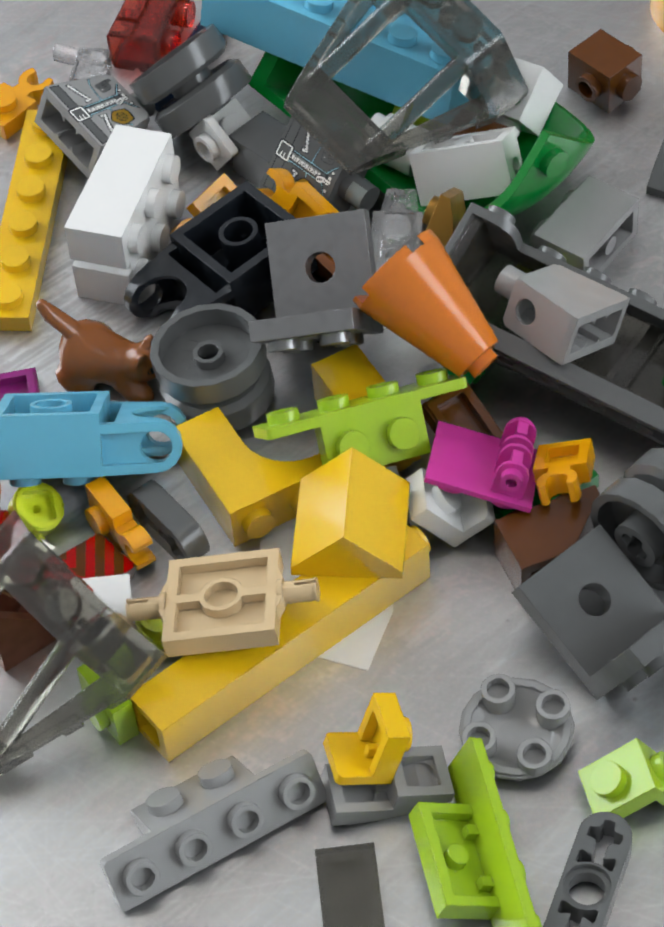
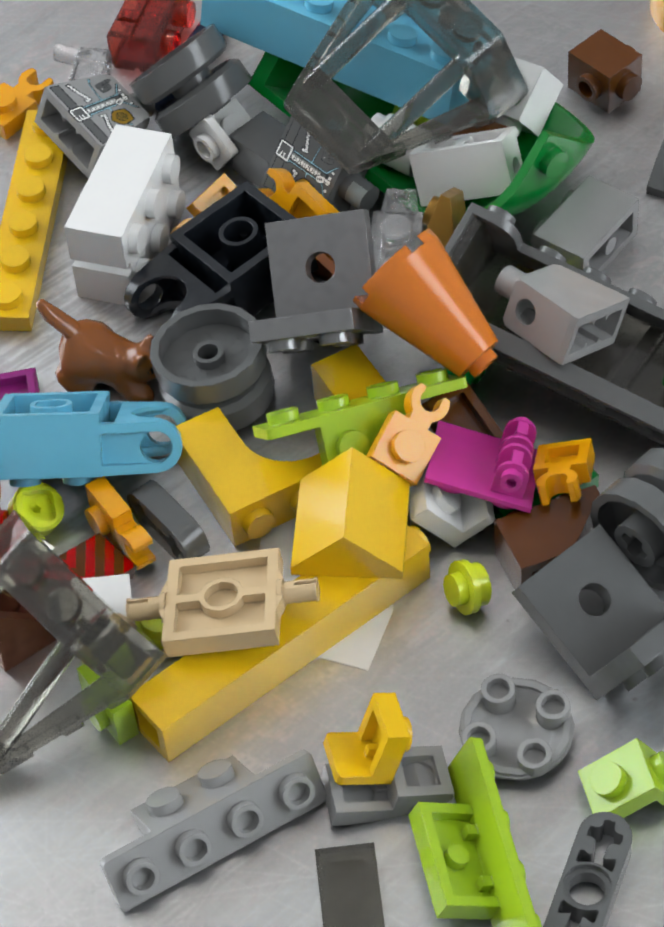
none -> light orange plate [366,383,450,487]
none -> neon yellow plate [443,559,492,615]

